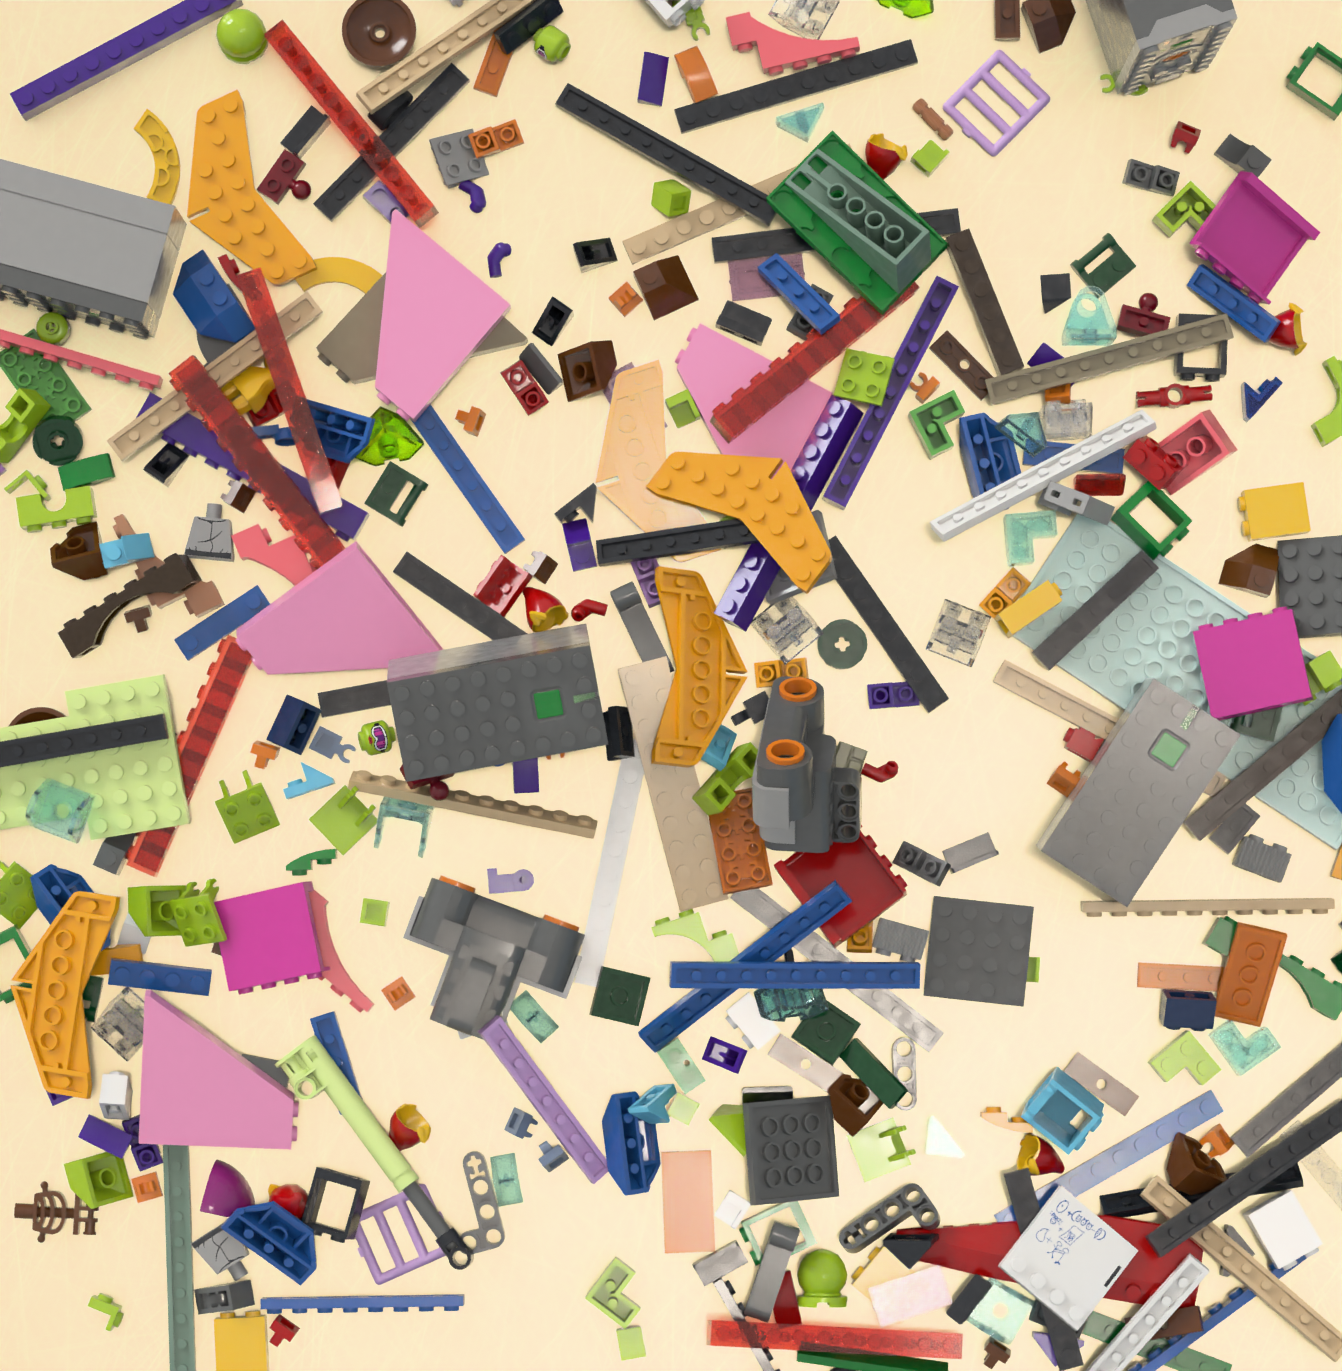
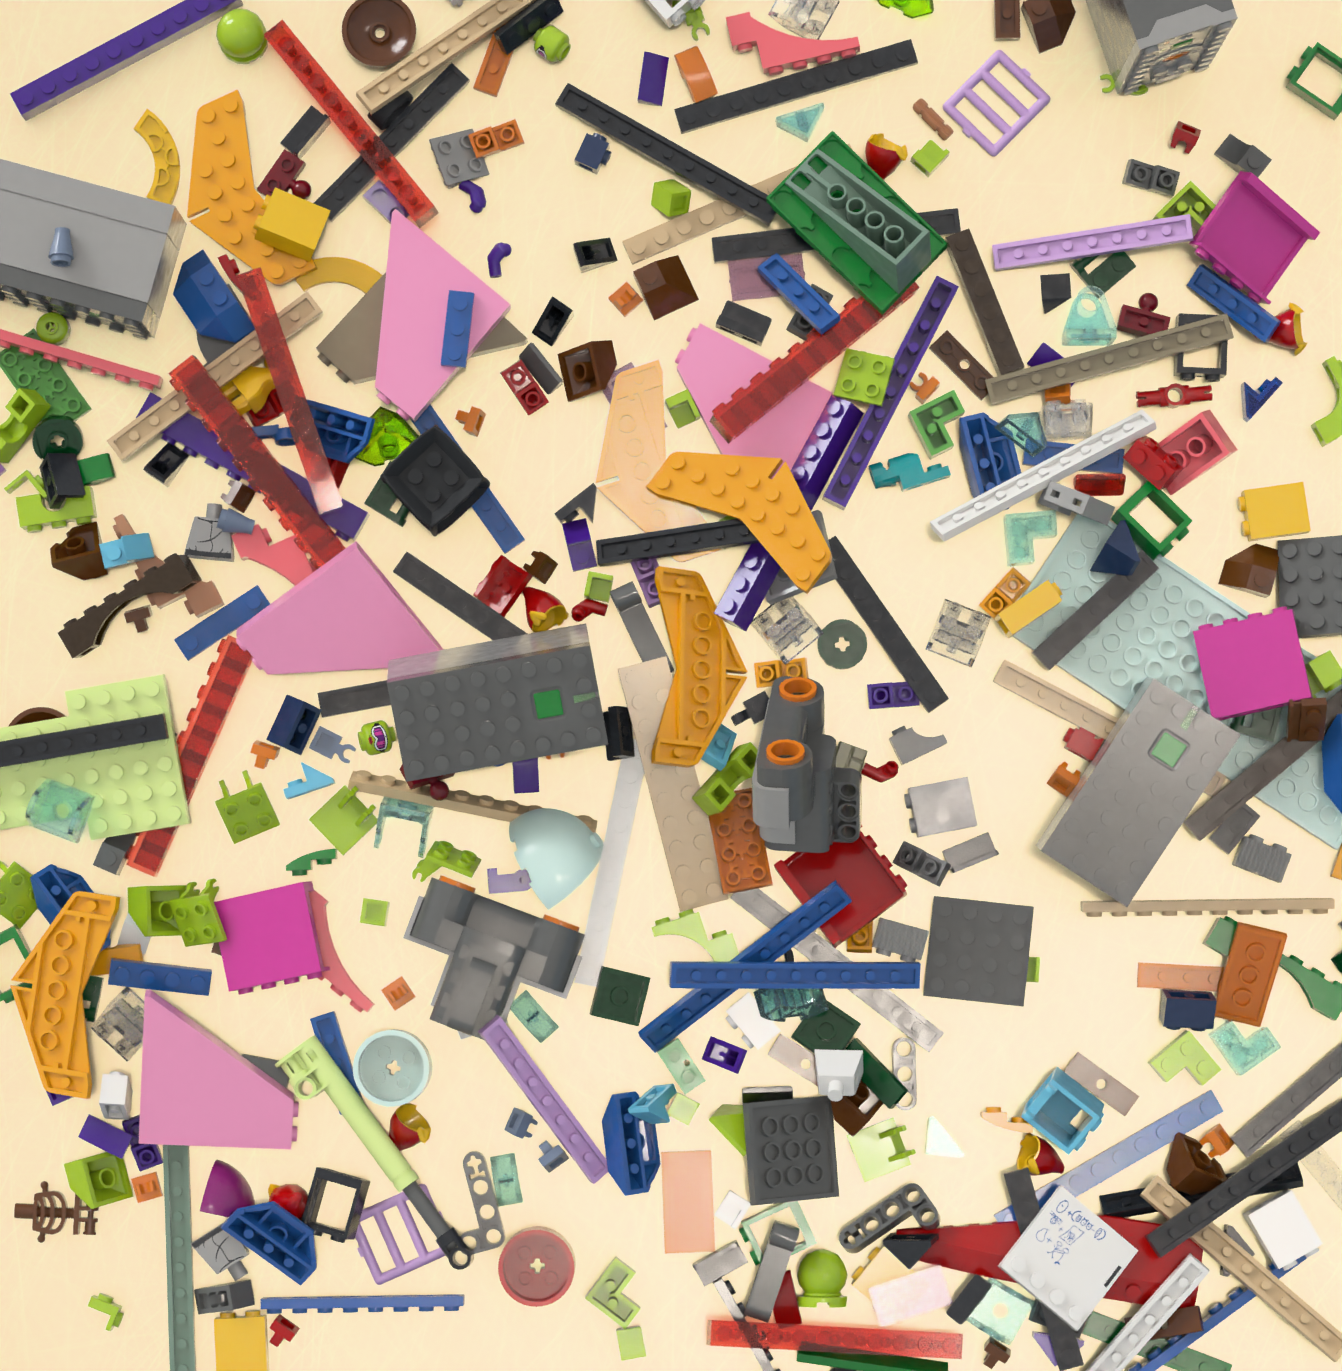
none -> black panel [39,453,86,509]
none -> sand blue cone [48,227,74,267]
none -> sand blue cone [216,508,255,535]
none -> yellow brick [253,188,331,262]
none -> light aqua brick [353,1029,433,1107]
none -> black piece [380,425,490,536]
none -> lime plate [412,840,482,882]
none -> blue plate [441,290,475,369]
none -> brick [498,1226,576,1307]
none -> light aqua brick [509,808,604,910]
none -> dark blue brick [574,133,612,174]
none -> lime panel [584,571,614,603]
none -> white torso [815,1049,864,1102]
none -> teal plate [868,453,951,492]
none -> arch [888,725,948,766]
none -> brick [904,776,978,838]
none -> lavender plate [992,214,1194,271]
none -> dark blue slope [1090,520,1141,576]
none -> reddish brown plate [1286,697,1327,742]

